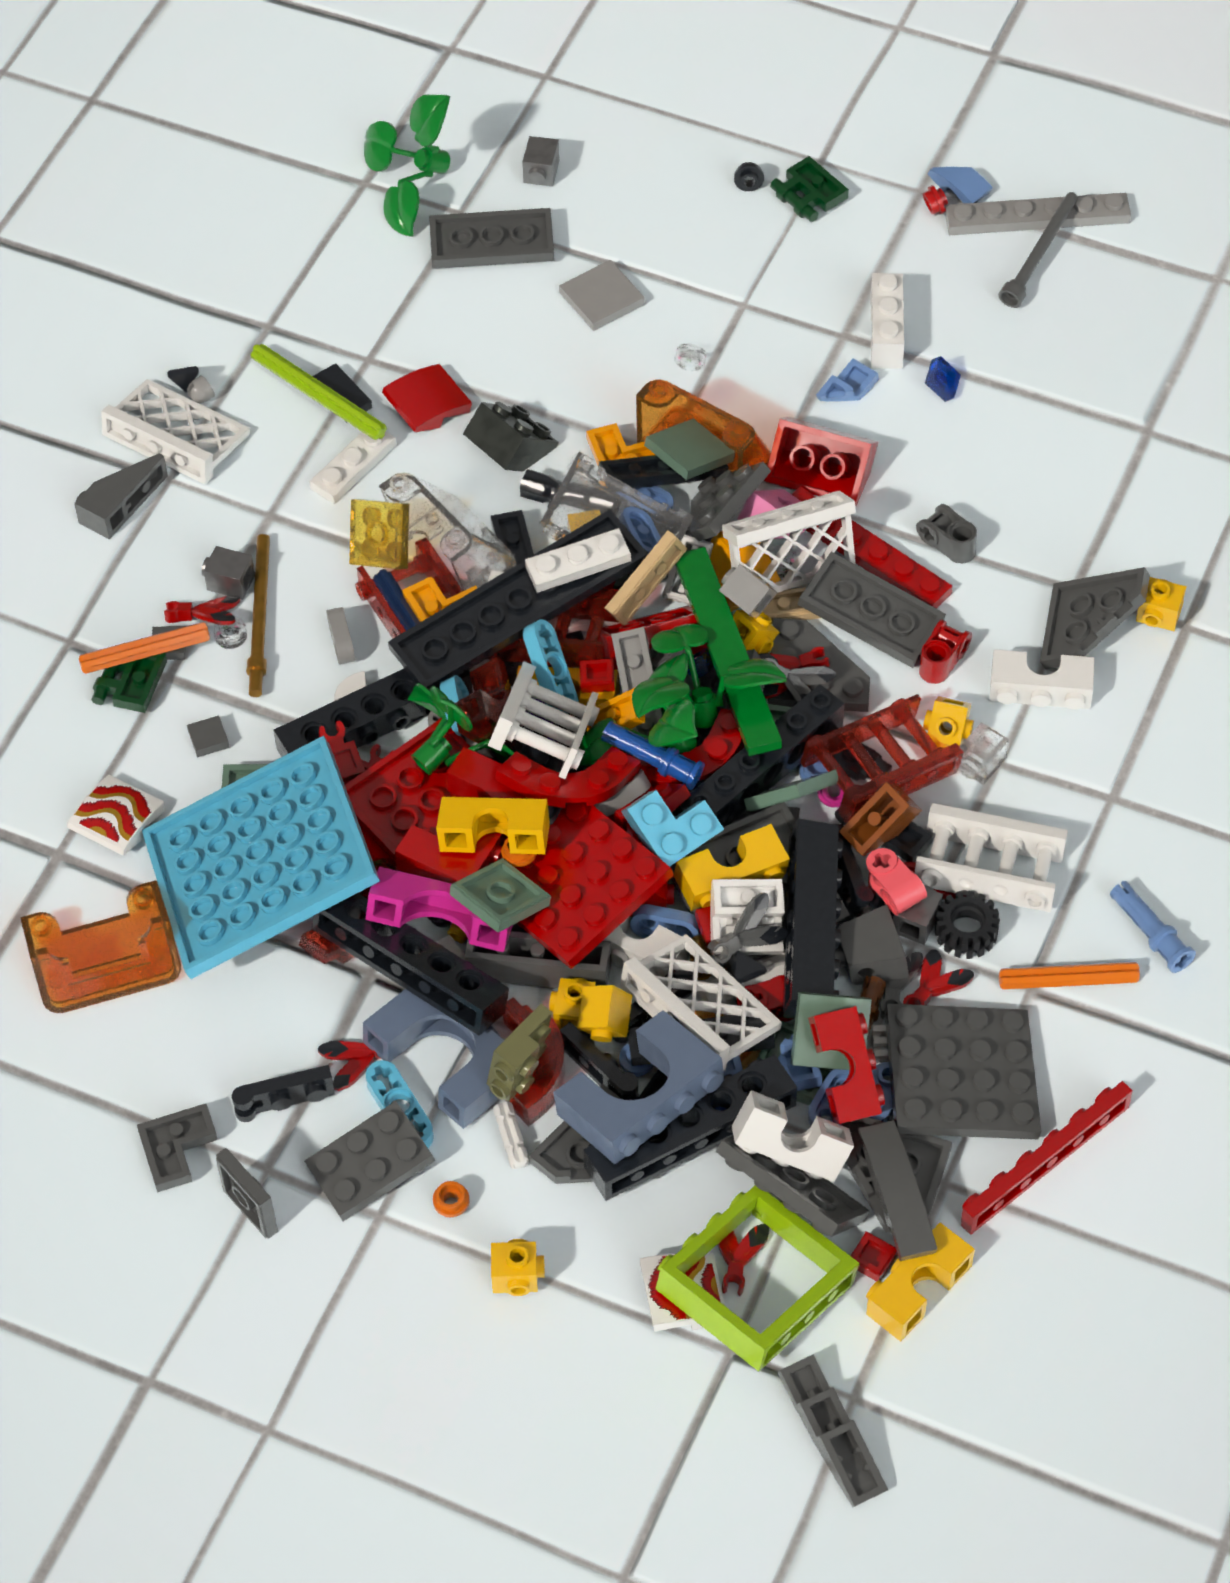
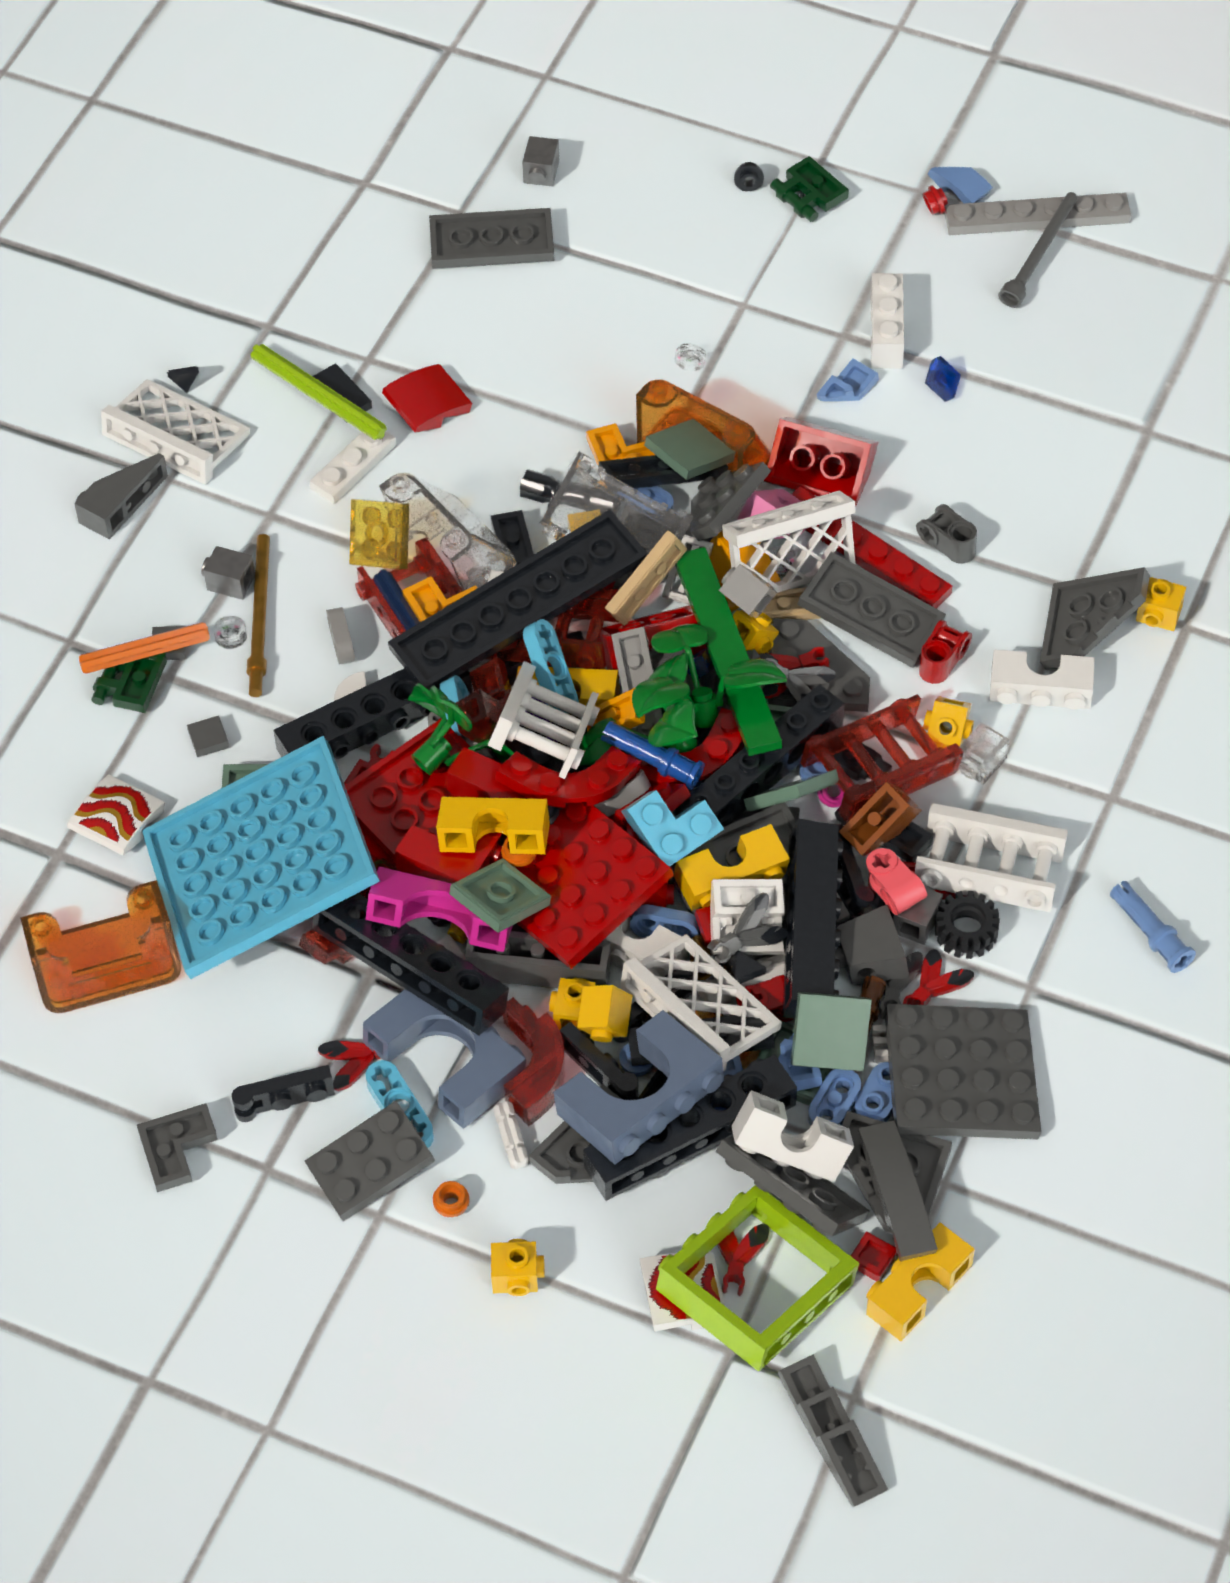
red piece [164,596,240,625] -> none
light grey hinge [187,375,215,403] -> none
dark grey plate [216,1148,278,1239] -> none
red plate [319,721,365,782] -> none
green plant [364,94,451,237] -> none
pearl dark grey slope [463,401,559,472] -> none
olive plate [486,1003,552,1102] -> none
white plate [525,528,631,593] -> none
light grey tile [559,260,645,331] -> none
red tile [580,659,615,694] -> none
medium blue plate [619,507,661,554] -> none
red arch [808,1006,885,1124] -> none
red plate [961,1081,1133,1235] -> none
orange axle [999,962,1140,990] -> none

